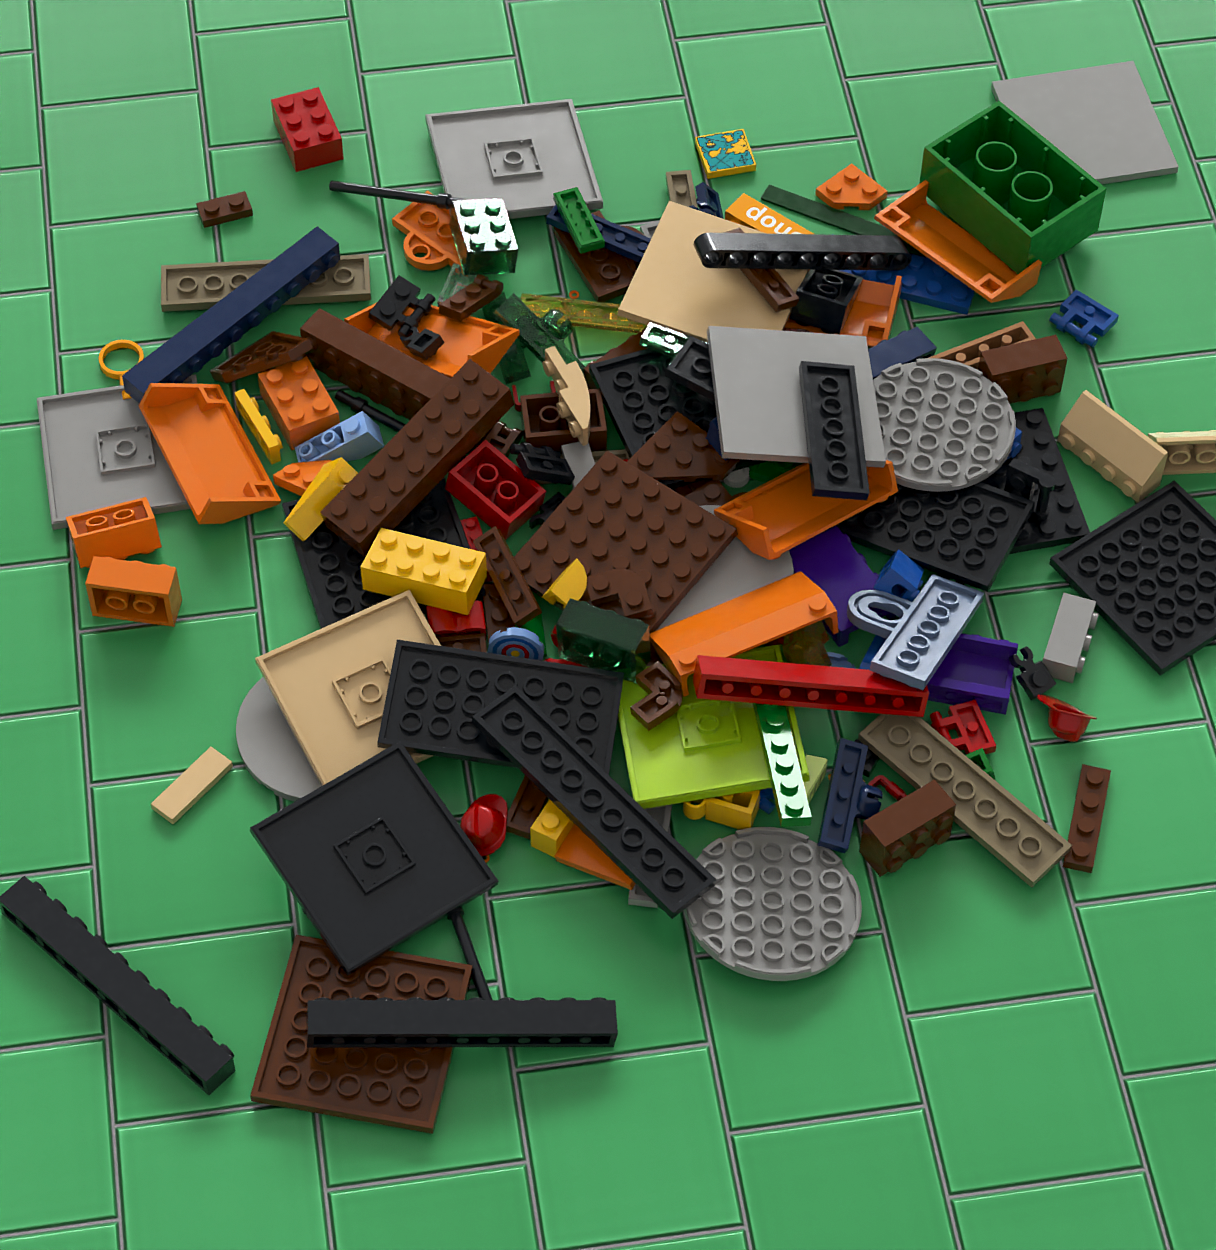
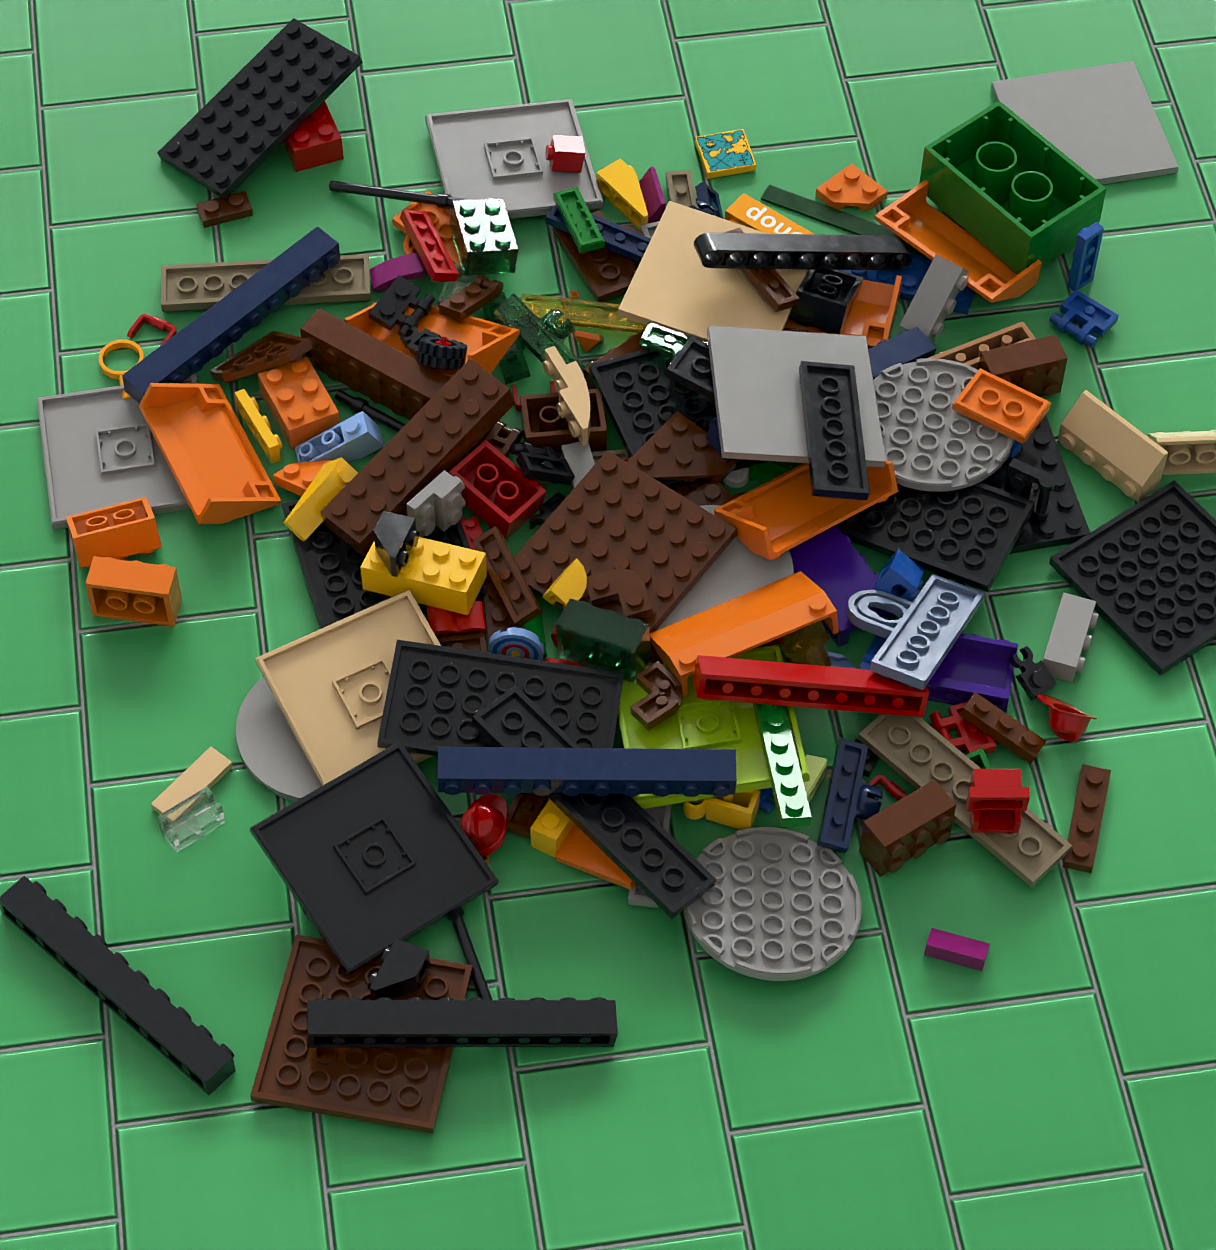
none -> red piece [127,314,177,346]
none -> black plate [157,18,363,200]
none -> clear hinge [158,786,226,853]
none -> black slope [368,938,430,1000]
none -> magenta slope [370,252,424,292]
none -> black slope [373,511,419,577]
none -> red plate [400,210,459,283]
none -> light grey plate [407,470,466,538]
none -> black wheel [417,336,468,370]
none -> dark blue brick [437,747,737,797]
none -> red brick [545,135,585,173]
none -> orange slope [574,330,604,353]
none -> yellow slope [597,158,648,230]
none -> magenta slope [639,167,666,223]
none -> light grey brick [900,255,969,342]
none -> magenta slope [924,928,990,971]
none -> orange tile [952,368,1051,444]
none -> reddish brown plate [959,692,1046,764]
none -> red plate [966,769,1030,833]
none -> blue plate [1068,222,1104,291]

